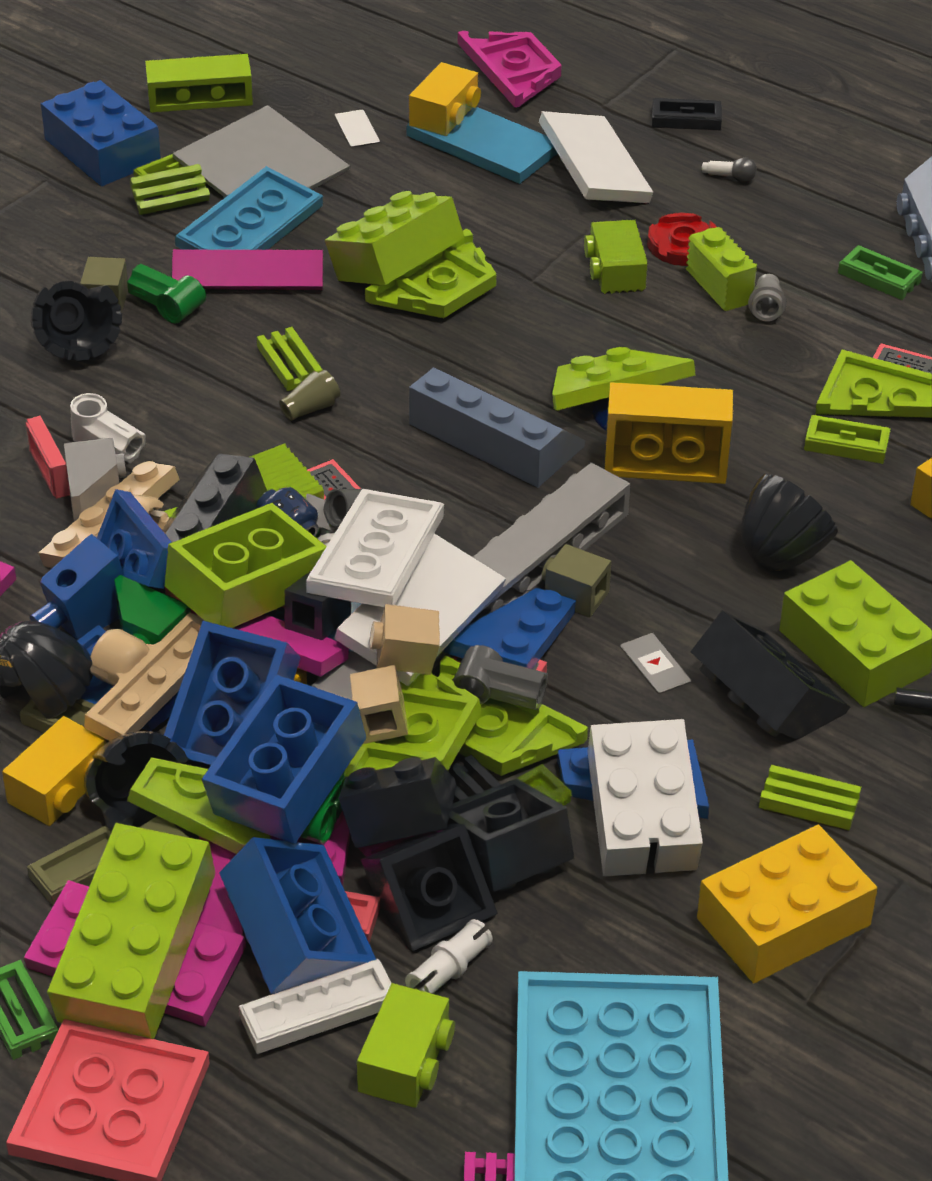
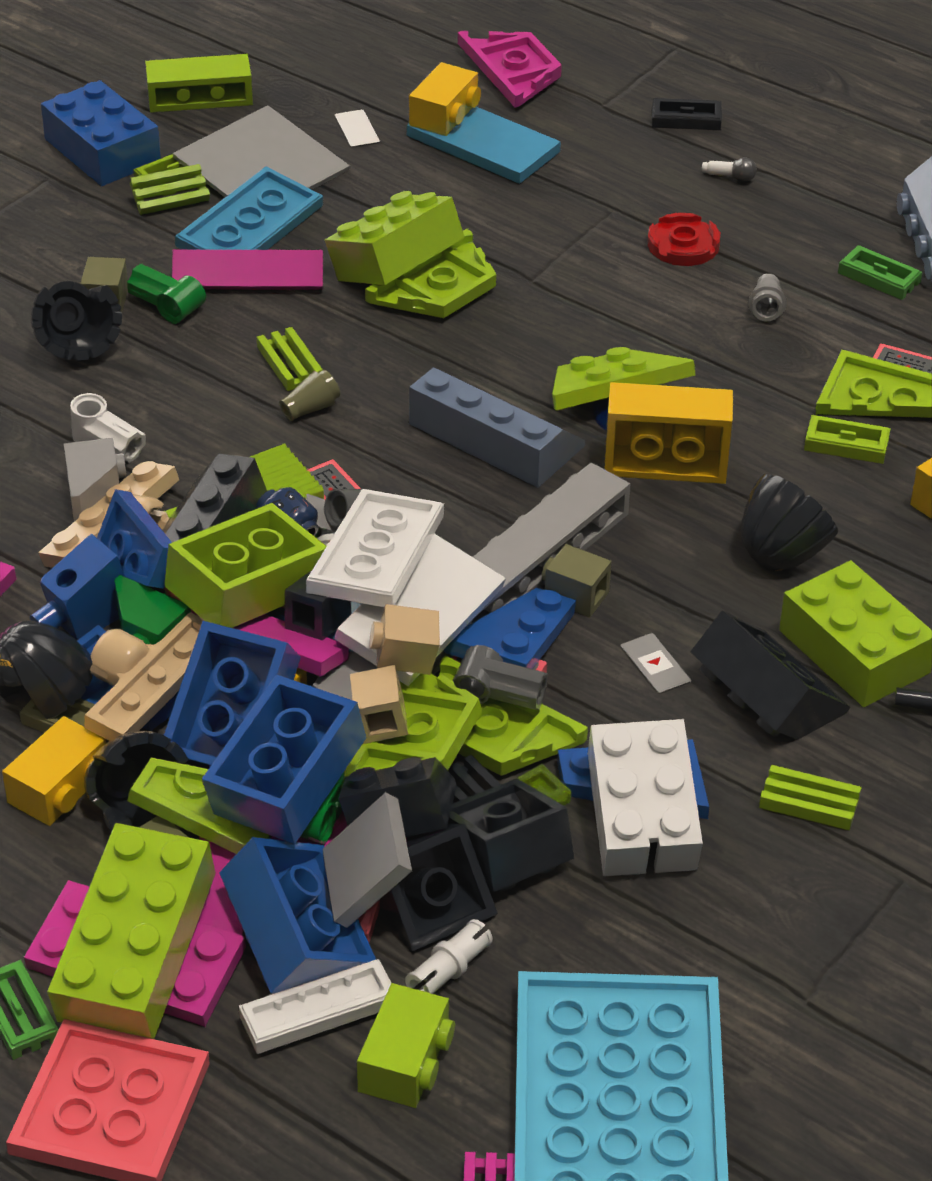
coral tile [26,416,70,499] -> none
olive tile [27,825,112,906] -> none
white tile [539,111,653,203] -> none
lime brick [584,220,647,294] -> none
lime brick [686,227,757,311] -> none
yellow brick [697,824,878,984] -> none
none -> light grey tile [323,792,412,927]

